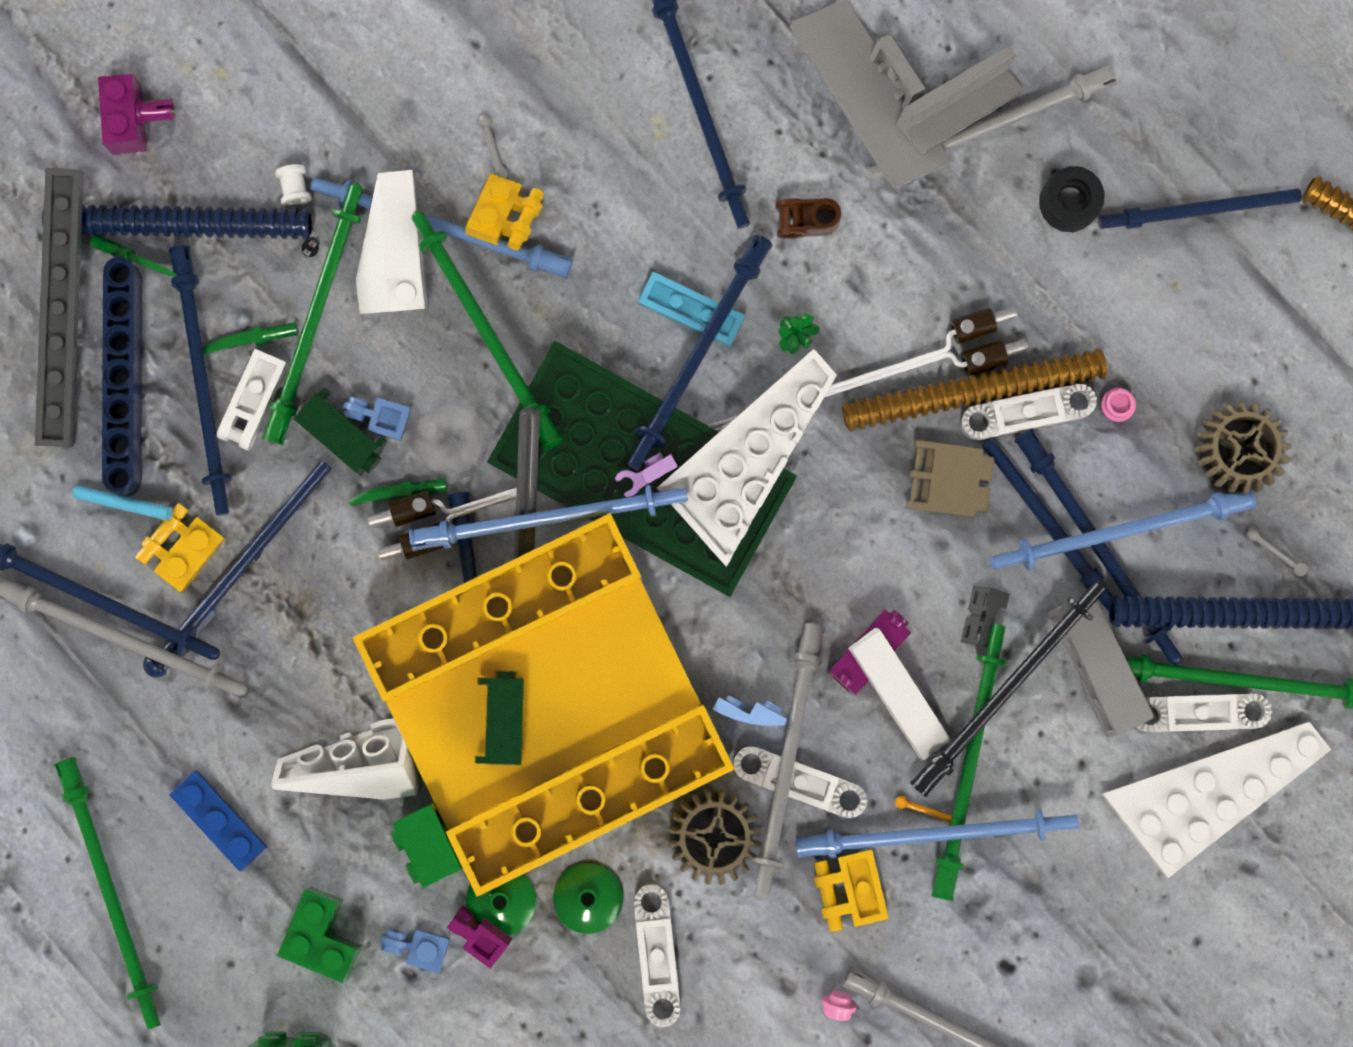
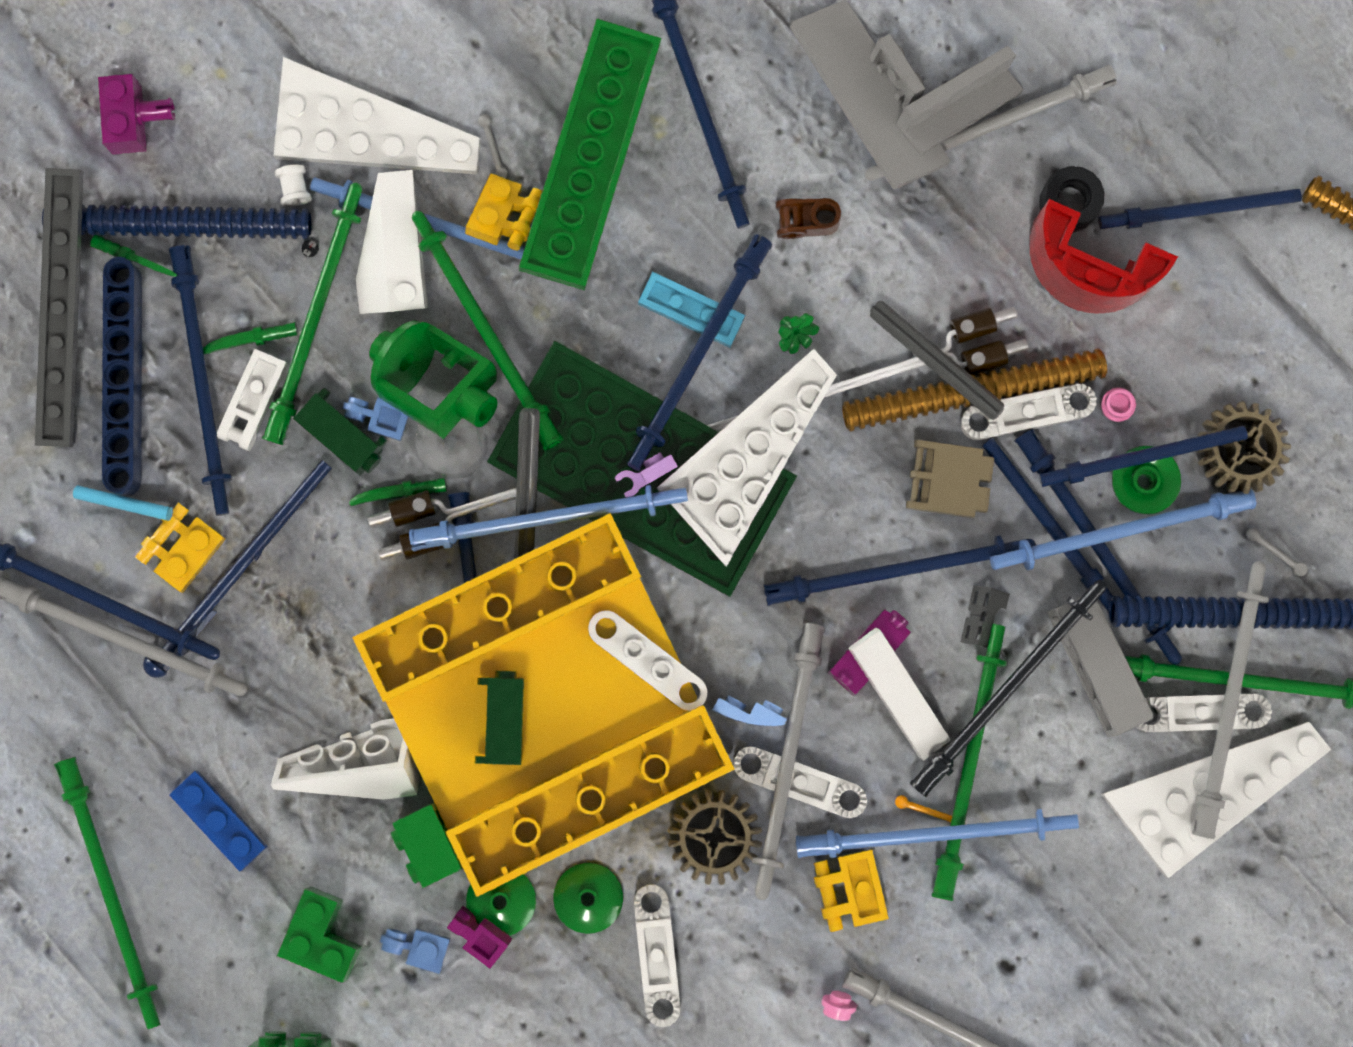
none -> white wing [273,57,481,174]
none -> green piece [369,320,498,439]
none -> green plate [519,18,661,291]
none -> white plate [588,611,707,711]
none -> dark blue bar [763,535,1036,606]
none -> dark grey axle [870,301,1005,420]
none -> red cylinder [1029,199,1178,314]
none -> dark blue bar [1039,426,1248,487]
none -> green dish [1112,446,1181,515]
none -> light grey bar [1192,561,1269,839]

